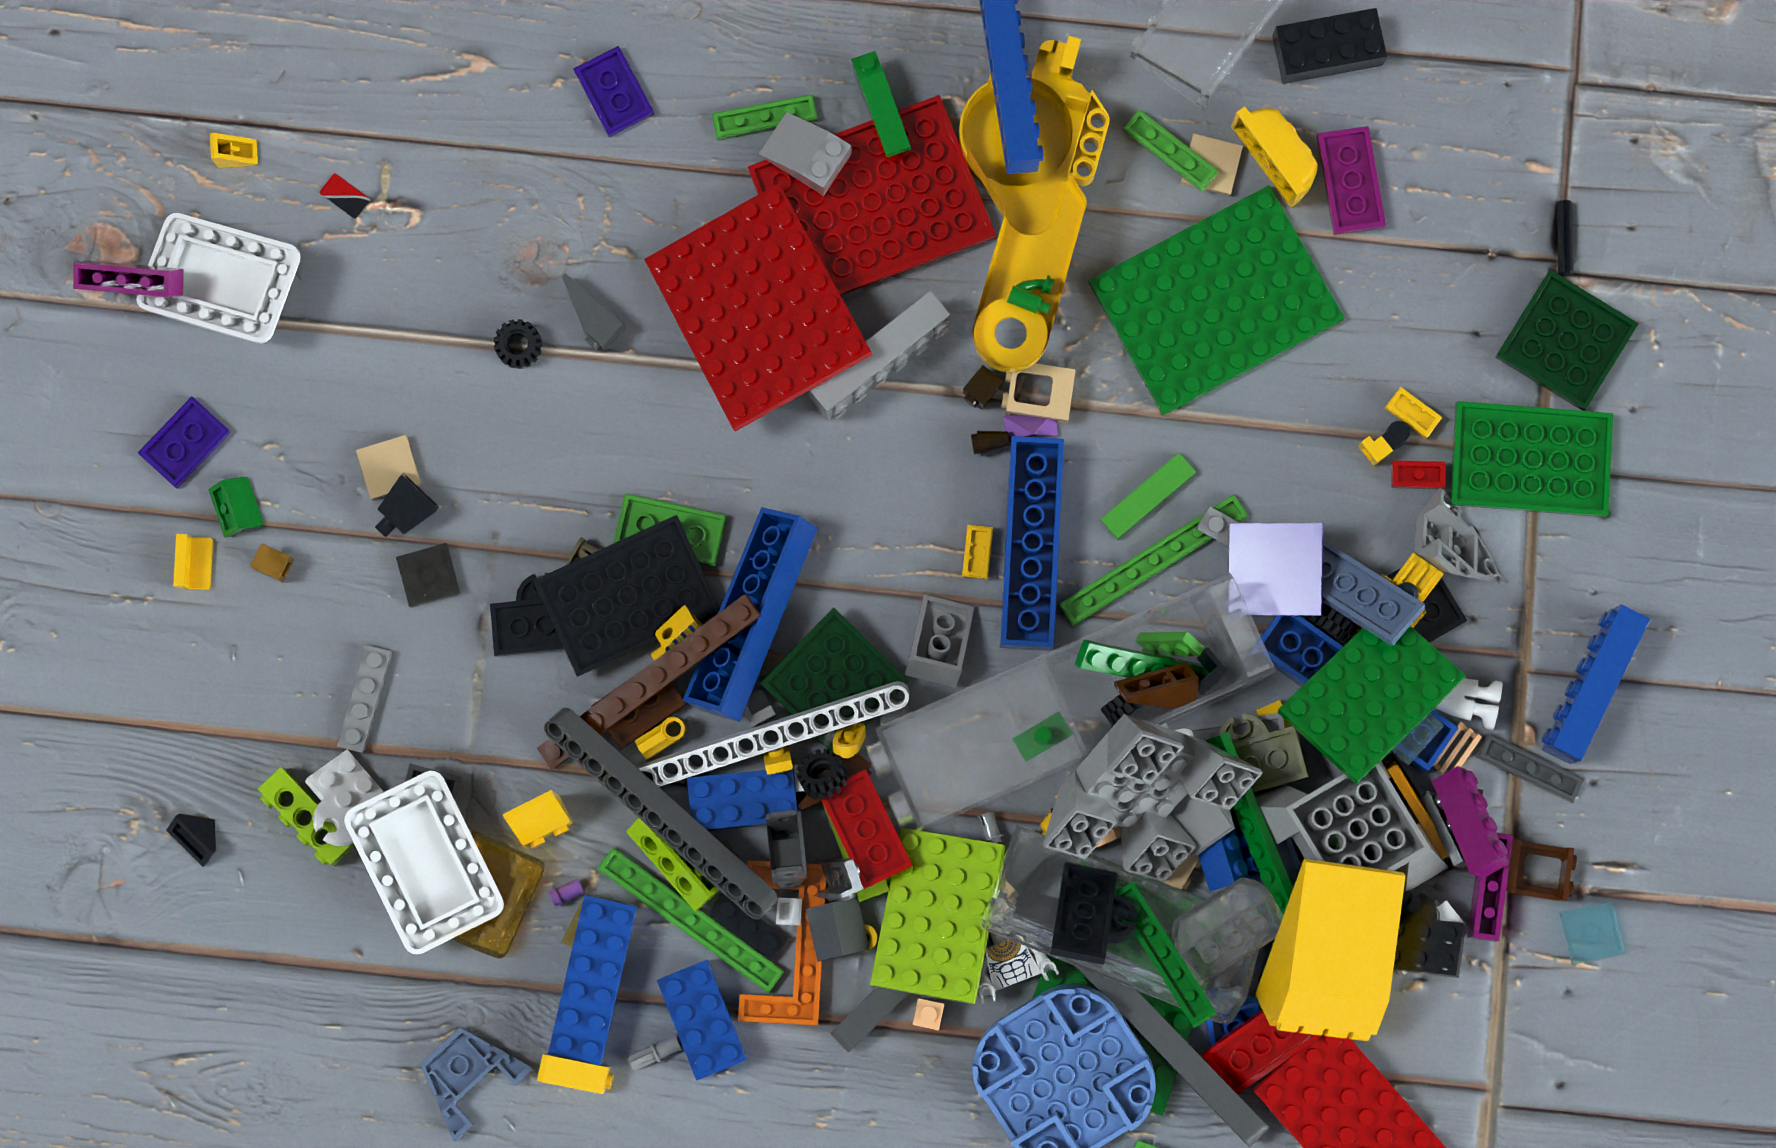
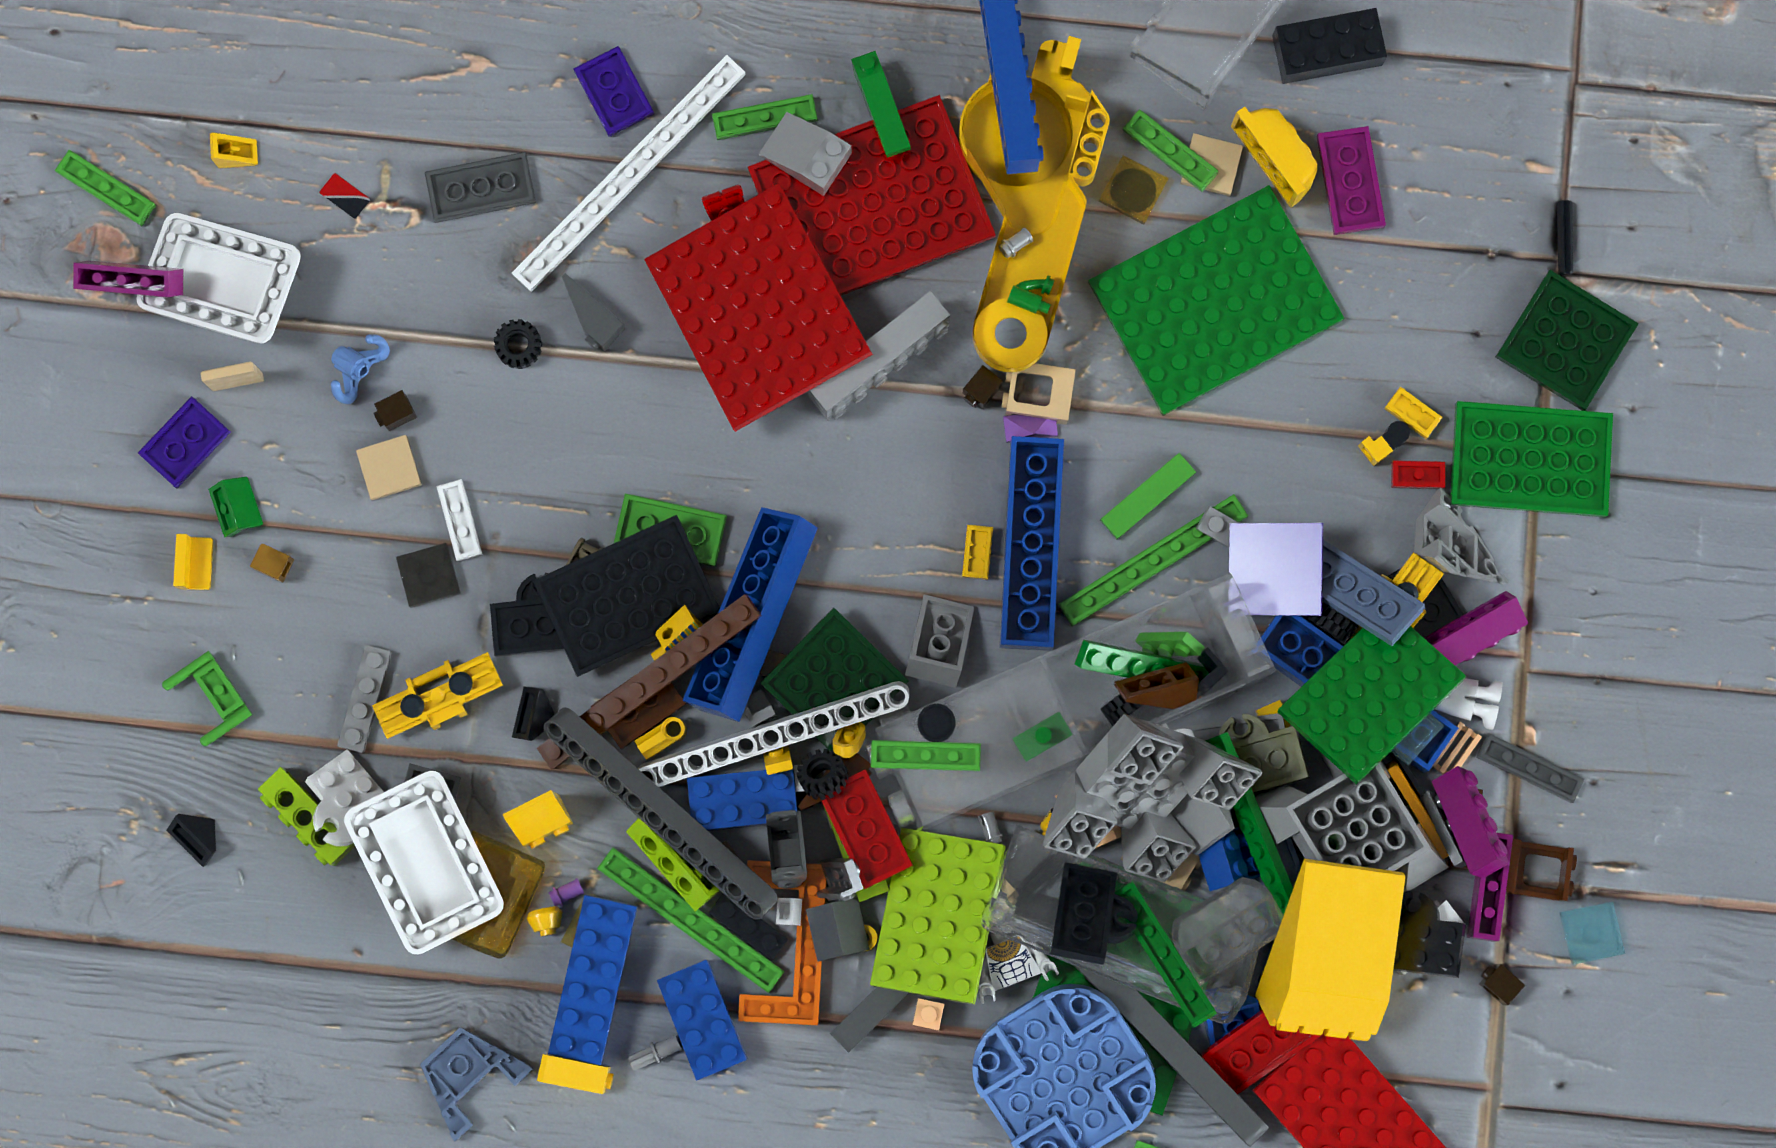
black torso [375,472,439,537] -> none
dark brown cone [971,431,1010,456] -> none
blue brick [1541,604,1650,764] -> none
none -> bright green tile [54,150,156,226]
none -> bright green plate [162,650,253,746]
none -> tan tile [200,361,264,391]
none -> medium blue piece [331,334,390,404]
none -> yellow piece [372,652,503,739]
none -> dark brown brick [373,390,417,431]
none -> dark grey tile [425,152,536,223]
none -> white tile [436,479,483,562]
none -> white plate [512,55,746,292]
none -> black slope [512,686,555,741]
none -> yellow cone [527,906,563,937]
none -> red piece [701,185,744,221]
none -> bright green tile [871,740,981,771]
none -> black piece [917,704,956,742]
none -> light grey pin [999,228,1033,258]
none -> clear yellow tile [1099,155,1169,225]
none -> magenta brick [1424,591,1529,666]
none -> dark brown brick [1479,964,1526,1005]

